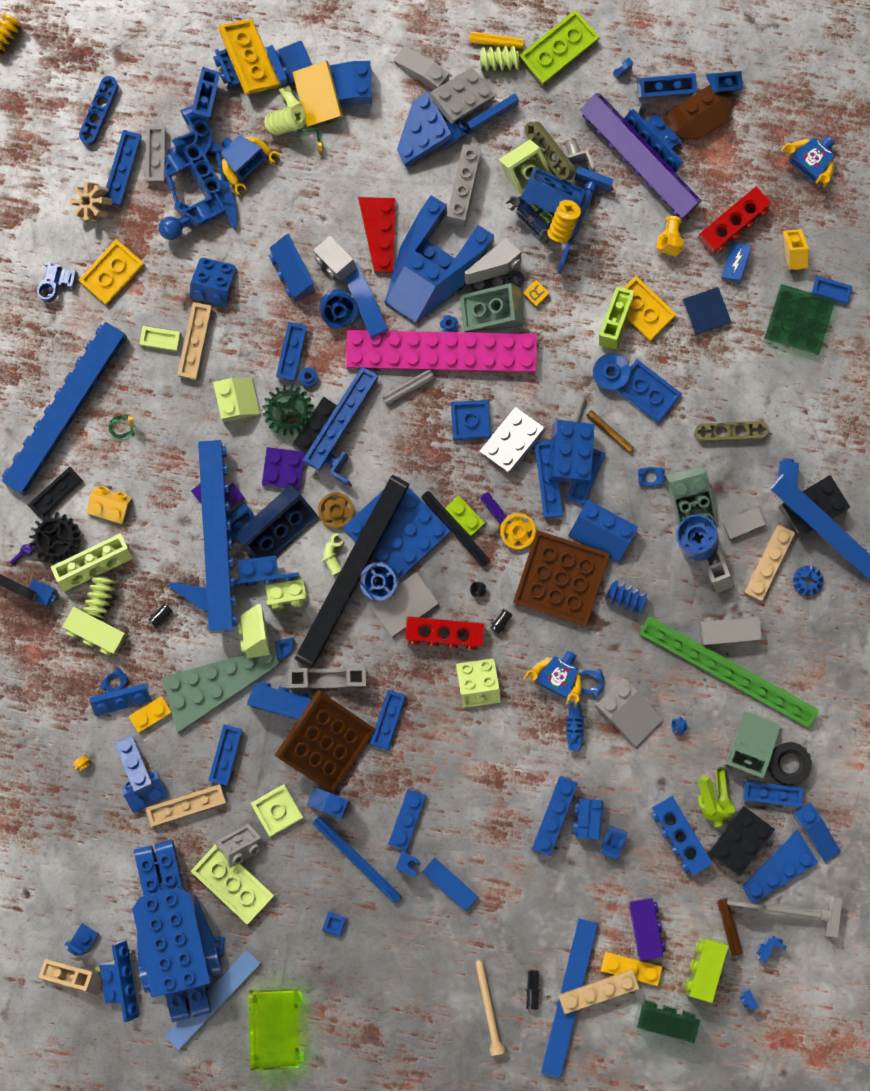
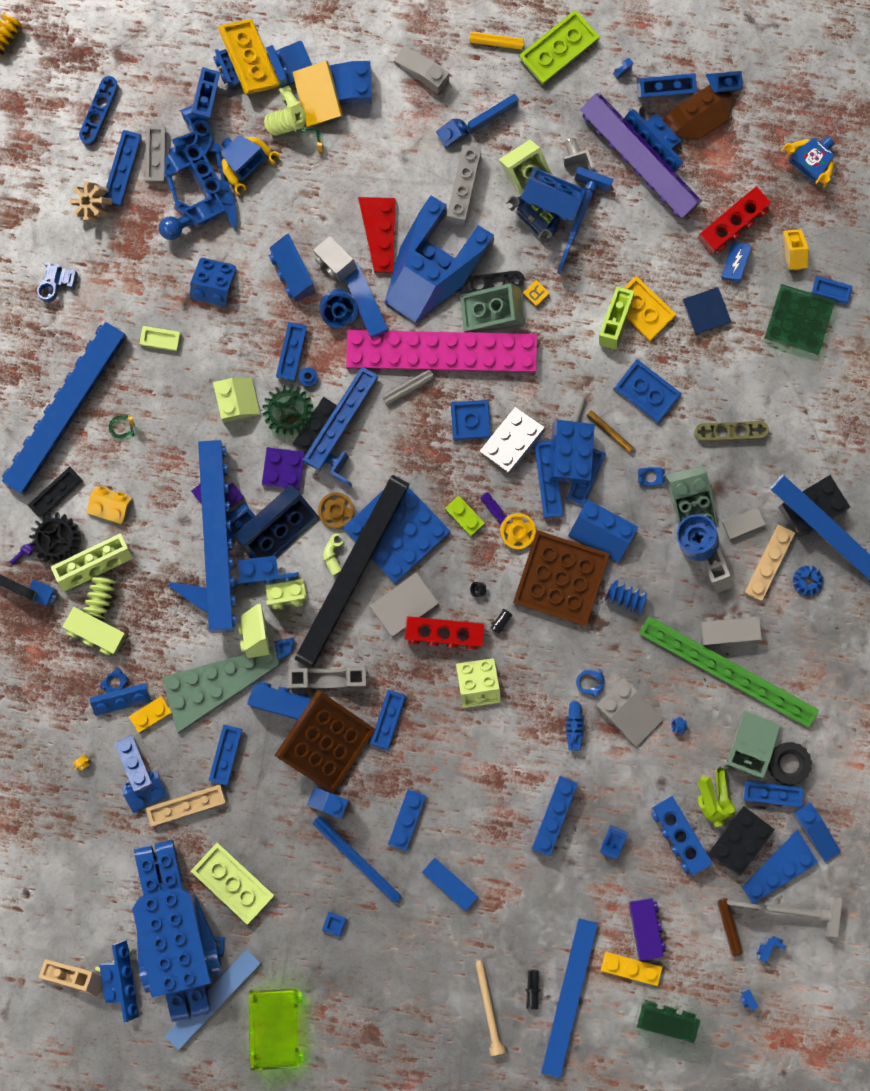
blue bracket [64,923,99,956] -> none
yellow tile [78,239,145,306] -> none
black pin [148,603,173,628] -> none
tan plate [177,302,212,380] -> none
light grey bracket [215,824,262,868] -> none
yellowish green tile [251,784,304,837] -> none
blue cylinder [360,562,400,601] -> none
blue hinge [396,850,419,877] -> none
plate [397,91,454,167] -> none
black axle [422,491,490,567] -> none
light grey plate [429,67,495,124] -> none
blue plate [440,315,458,332] -> none
slope [464,238,521,285] -> none
yellowish green piece [480,46,519,71] -> none
light grey hinge [485,519,500,535] -> none
torso [523,650,582,707] -> none
olive beam [525,121,575,180] -> none
yellow piece [547,200,581,243] -> none
tan plate [558,969,639,1014] -> none
blue brick [573,798,603,840] -> none
blue dish [593,353,630,390] -> none
yellow connector [656,216,684,256] -> none
lime brick [683,937,729,1003] -> none
blue brick [776,458,799,486] -> none

